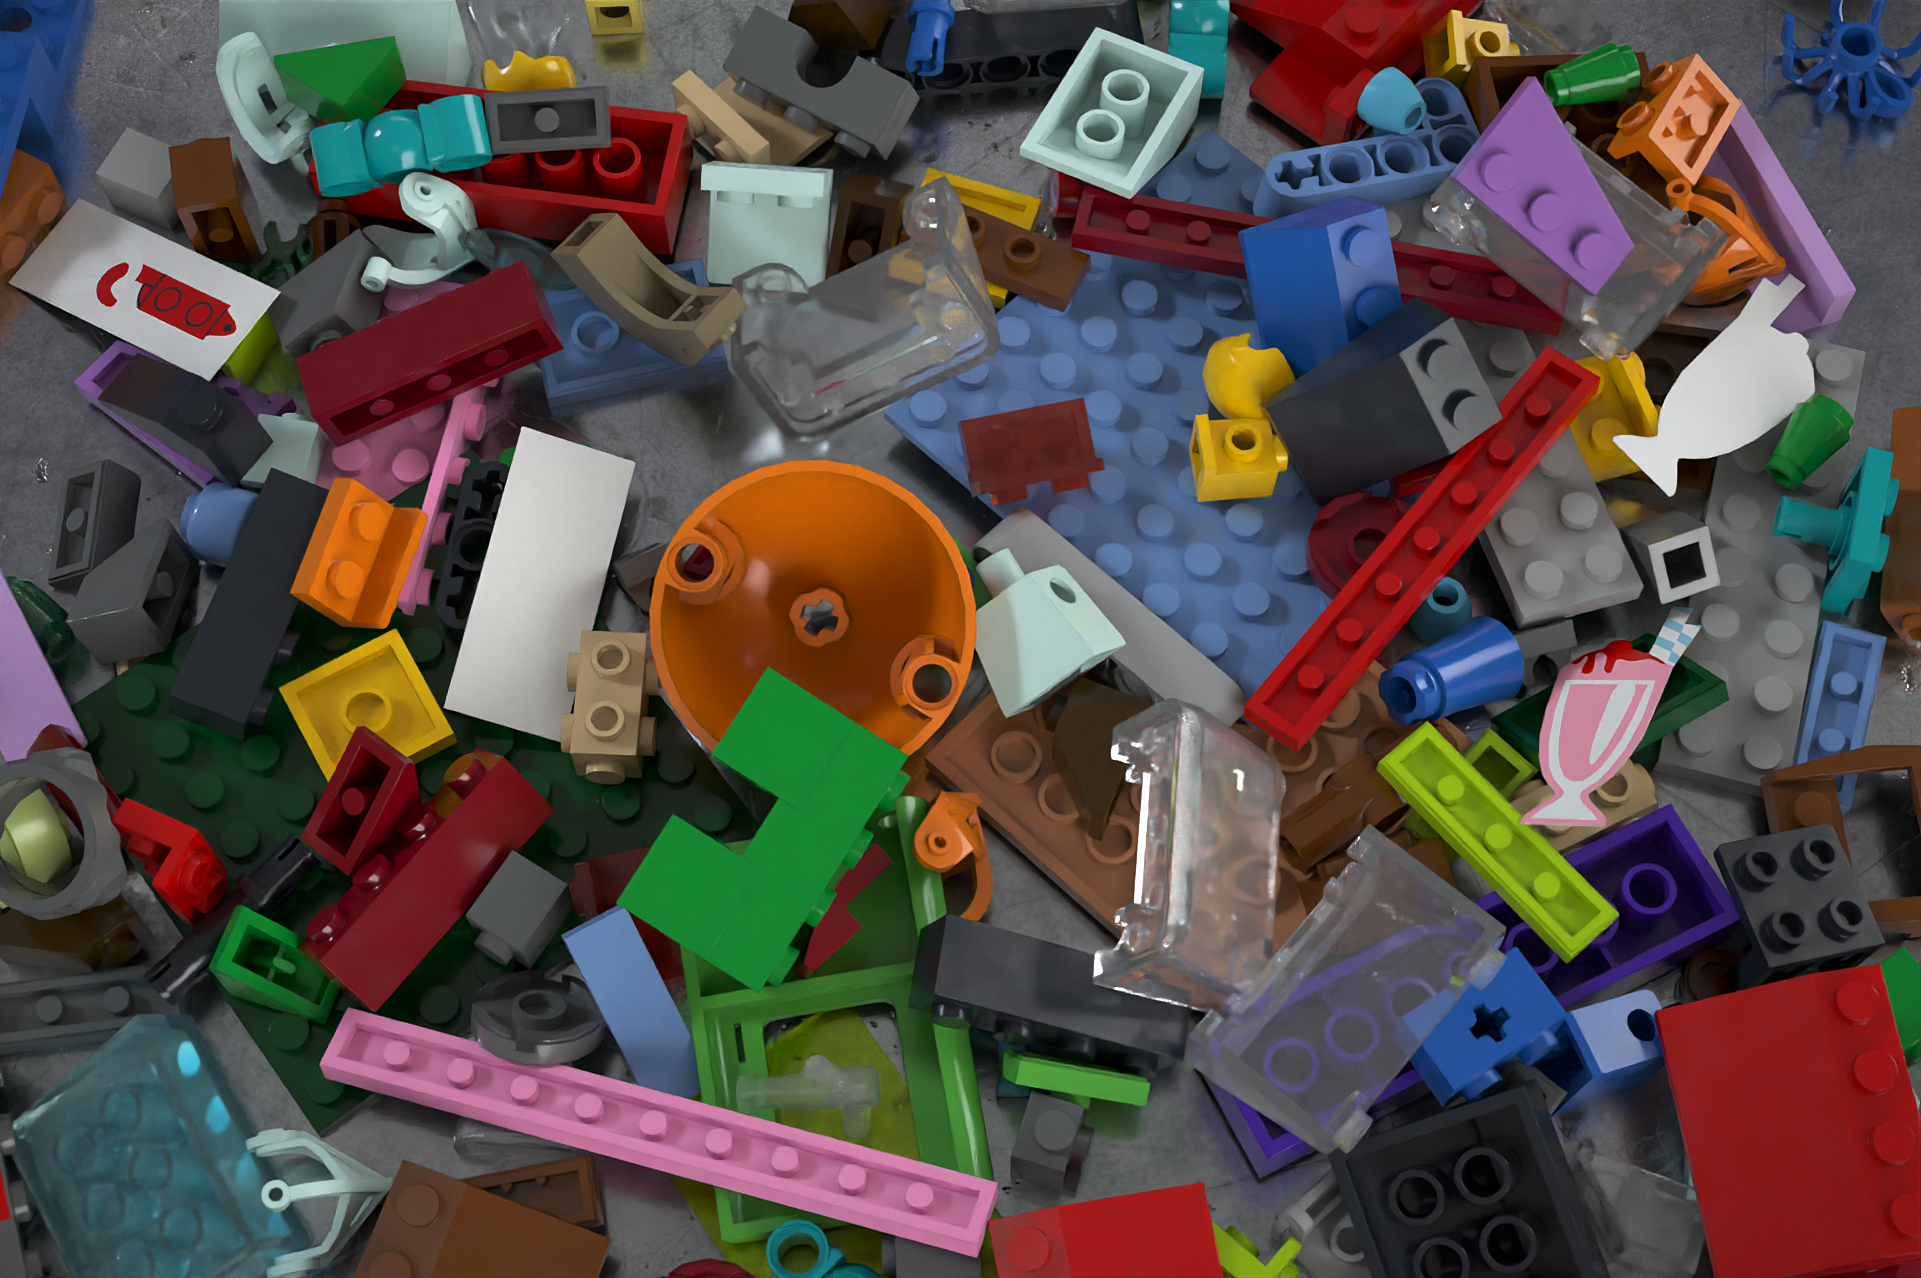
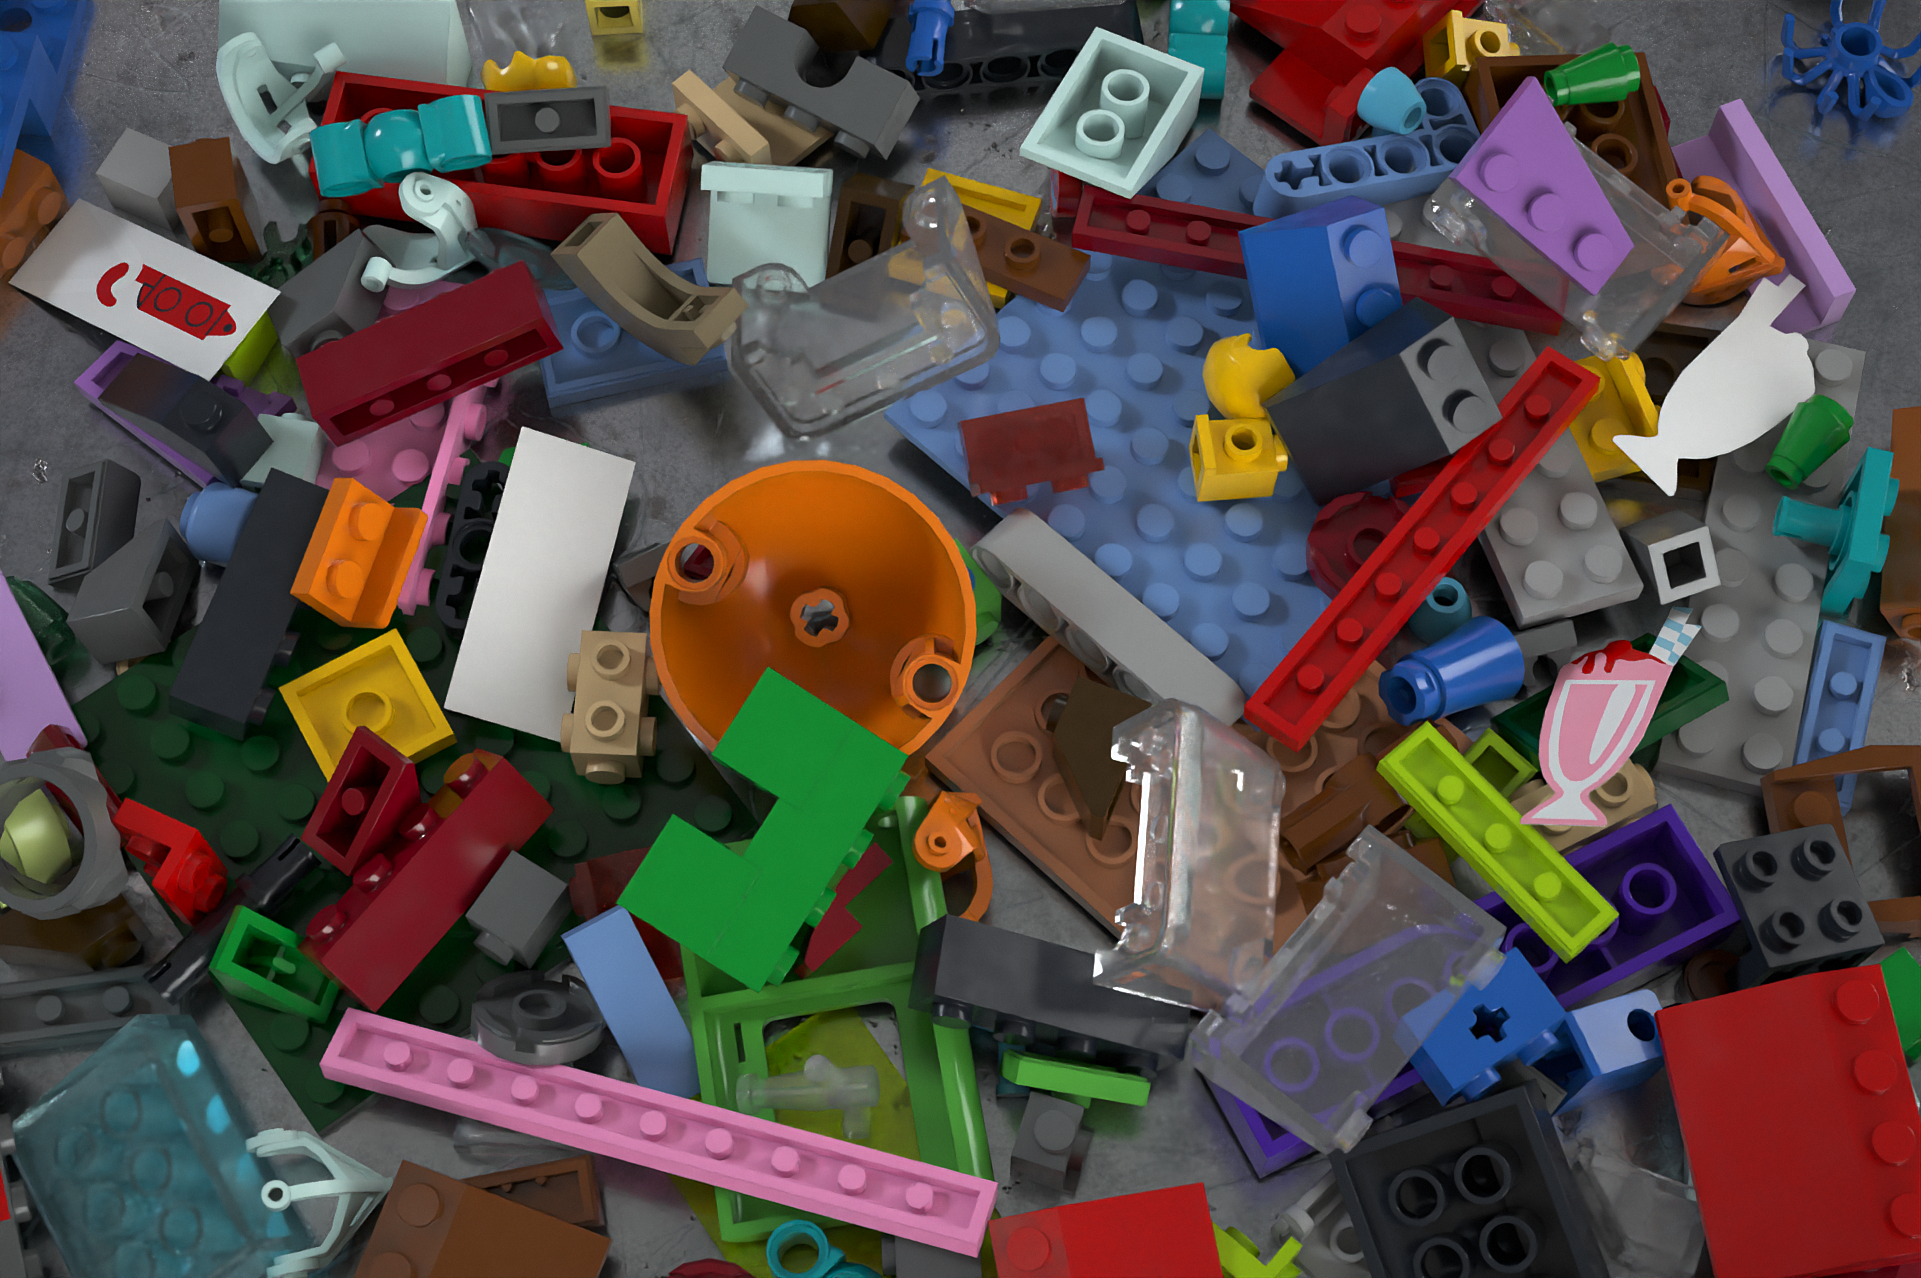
green slope [274,36,407,125] -> none
light aqua torso [975,548,1126,718] -> none
orange bracket [1607,53,1741,187] -> none

